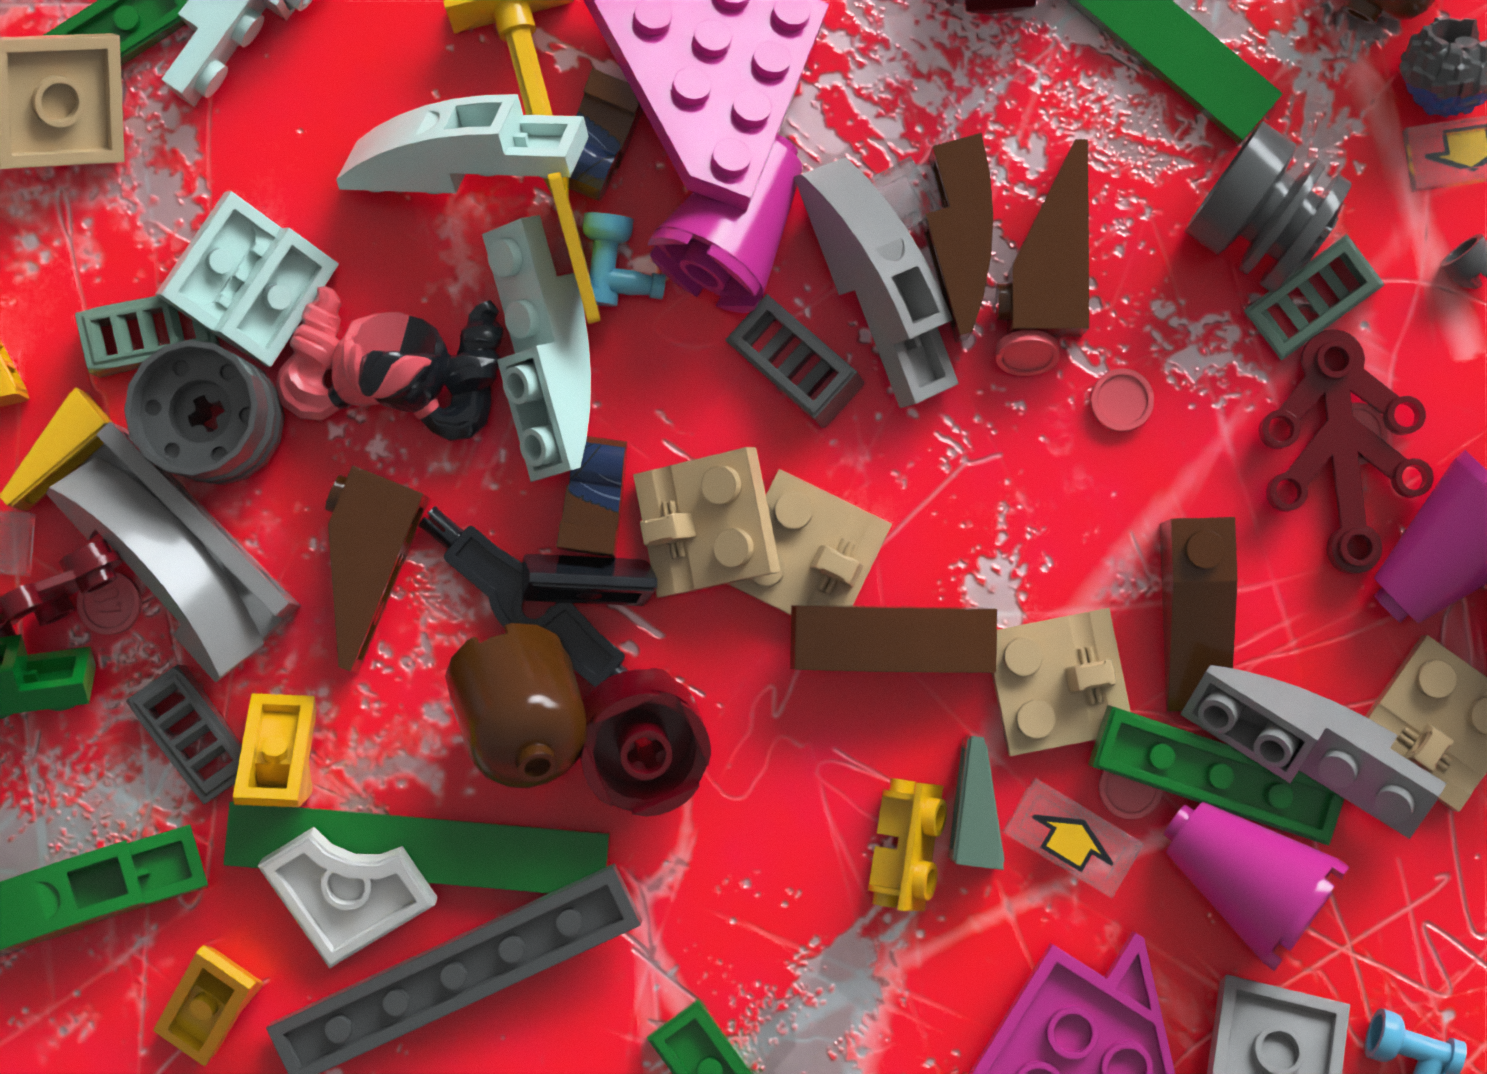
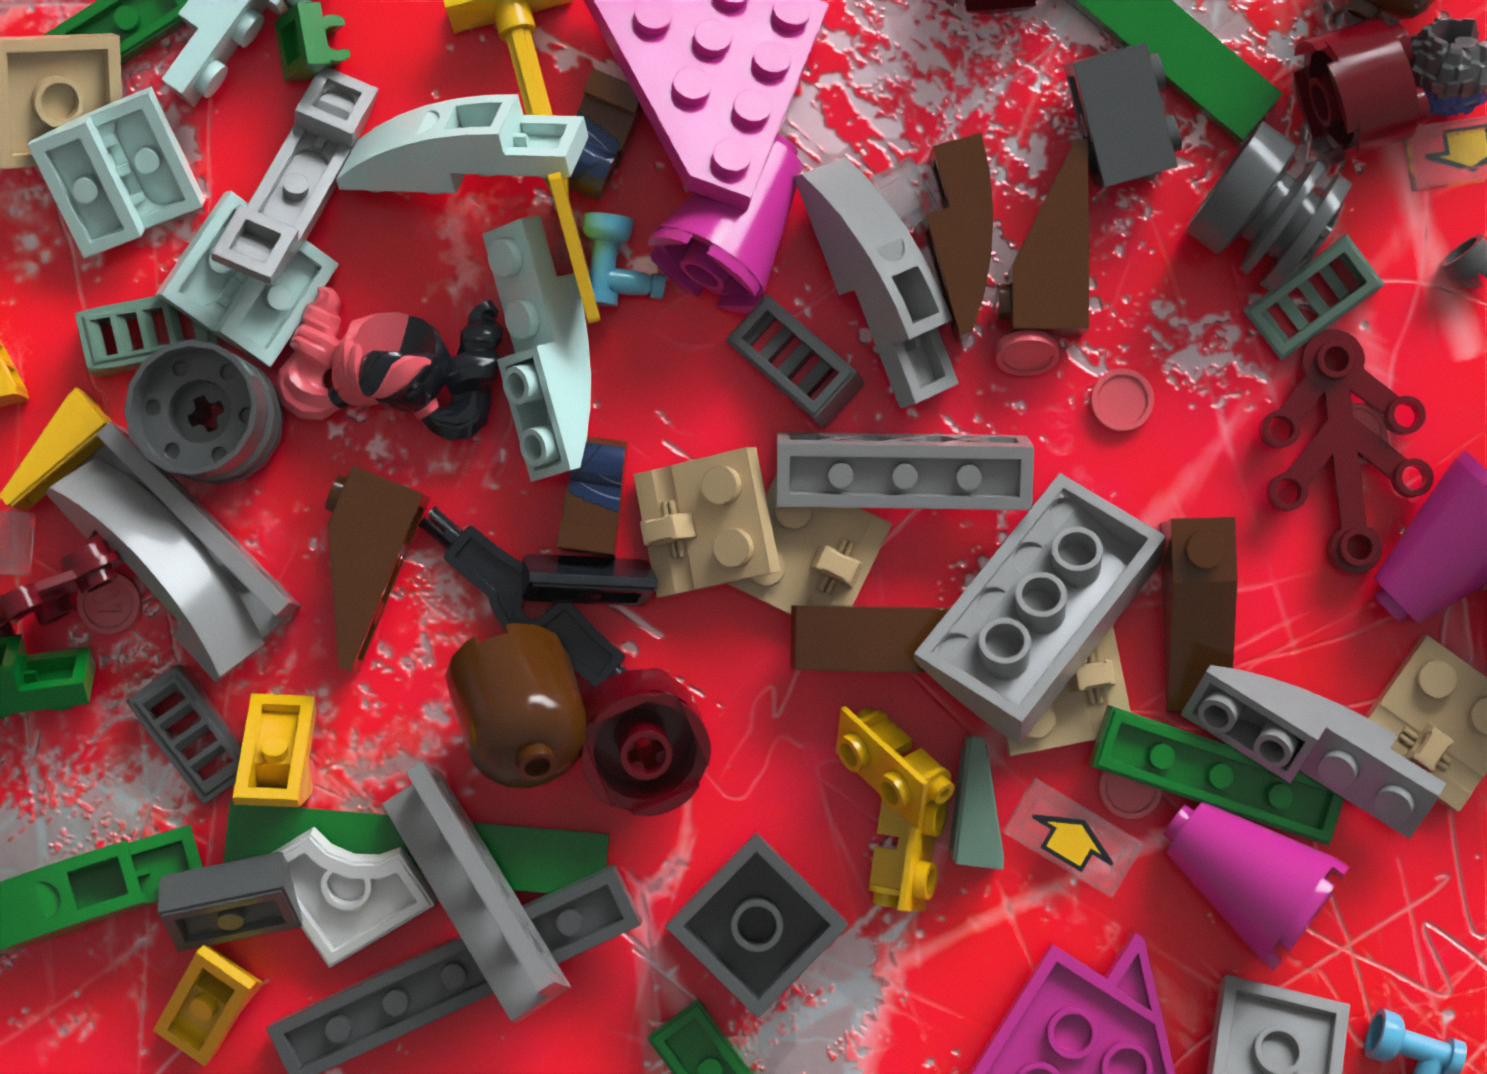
none -> light aqua slope [27,86,205,258]
none -> dark grey slope [157,852,302,952]
none -> light grey slope [211,67,379,285]
none -> green tile [274,2,351,82]
none -> light grey fence [382,761,571,1023]
none -> dark grey brick [665,831,849,1018]
none -> light grey fence [776,432,1034,510]
none -> yellow hinge [836,706,955,829]
none -> light grey slope [914,473,1166,745]
none -> dark grey brick [1062,43,1182,187]
none -> dark red brick [1293,18,1430,163]

